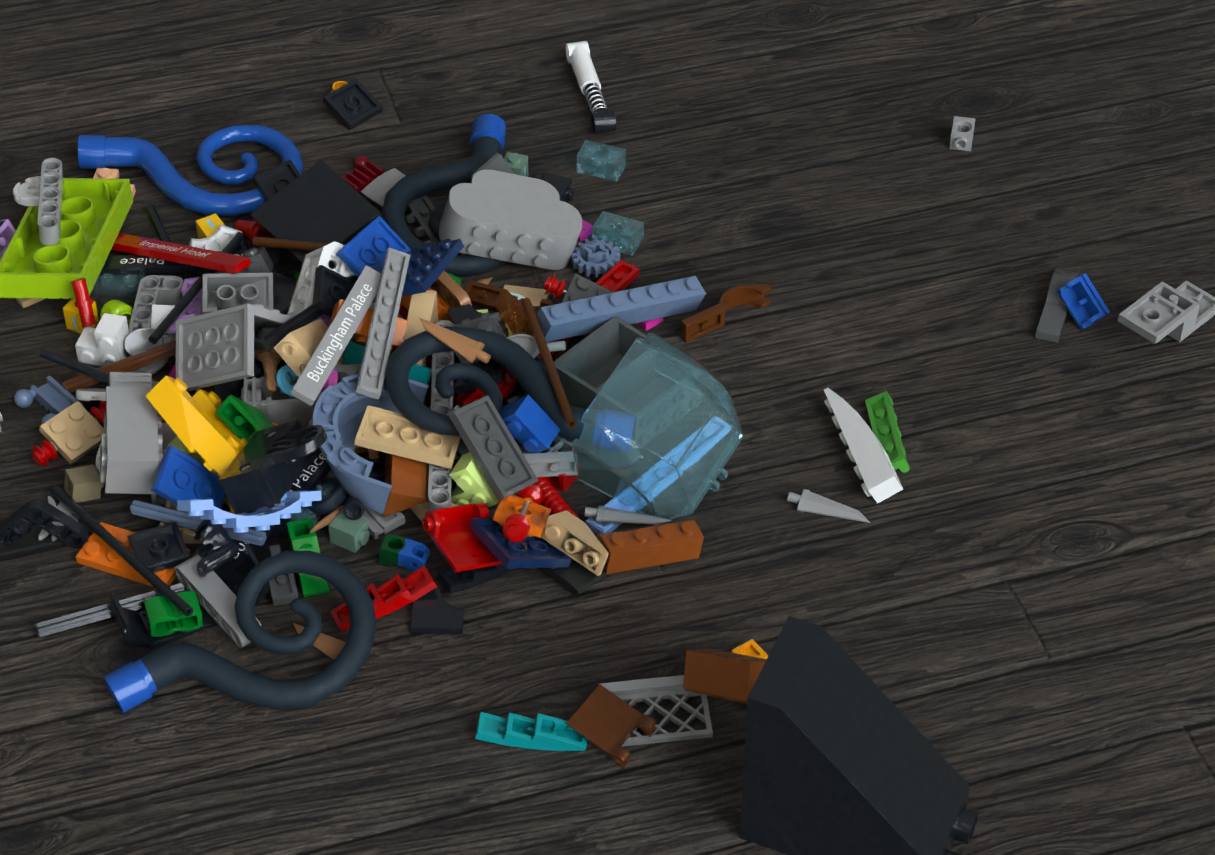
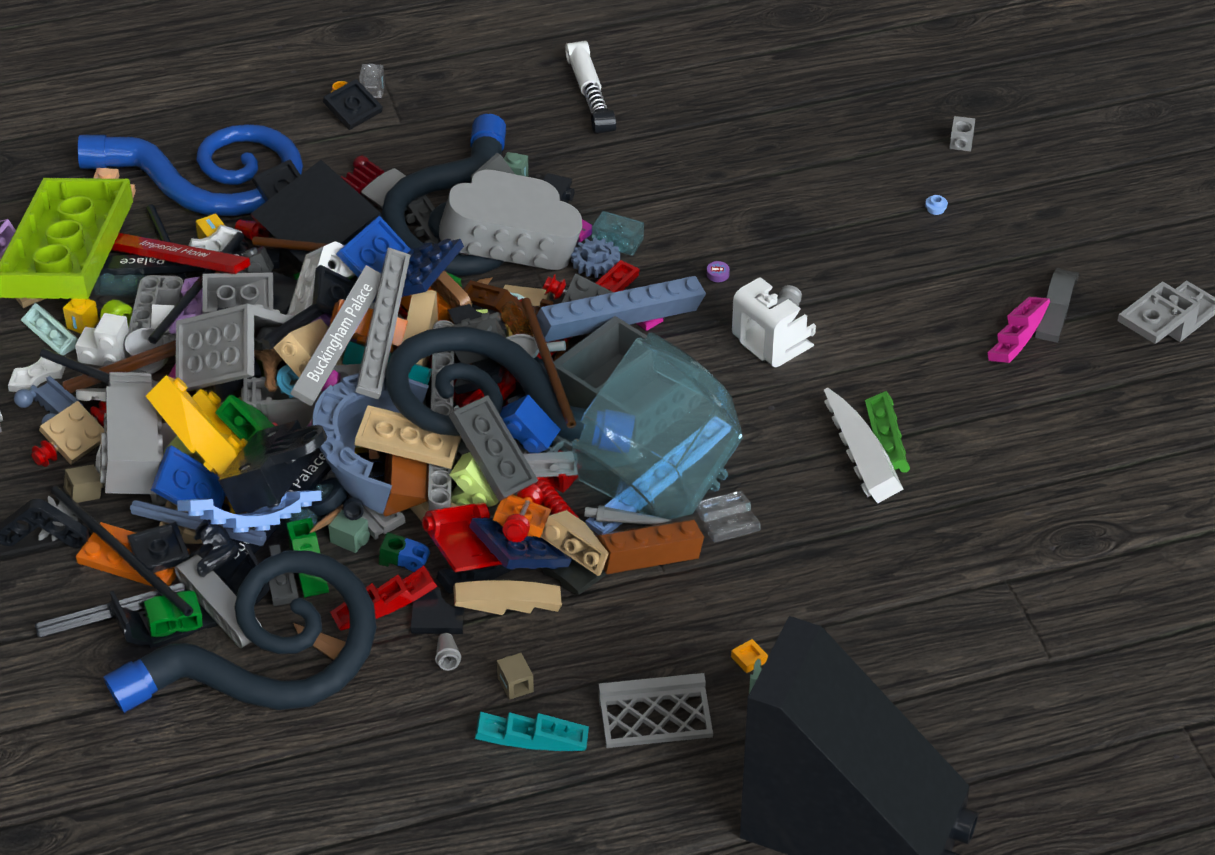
white tile [13,176,41,206] -> none
light grey beam [38,158,64,245] -> none
red pin [71,278,97,327] -> none
medium nougat bar [419,318,491,364] -> none
reddish brown flag [566,684,657,768] -> none
clear light blue brick [577,140,626,181] -> none
reddish brown piece [681,284,772,343] -> none
dark orange slope [683,648,767,704] -> none
light grey bar [787,489,870,523] -> none
blue hinge [1056,273,1110,330] -> none
none -> white tile [8,356,66,392]
none -> light aqua slope [21,303,78,356]
none -> clear brick [359,64,385,98]
none -> light grey cone [435,633,461,671]
none -> tan slope [454,580,562,615]
none -> dark tan brick [497,653,534,700]
none -> clear slope [695,491,761,543]
none -> medium lavender tile [707,261,730,282]
none -> white piece [732,277,816,367]
none -> light grey wheel [776,285,802,307]
none -> light blue plate [925,195,948,215]
none -> dark pink slope [988,297,1050,363]

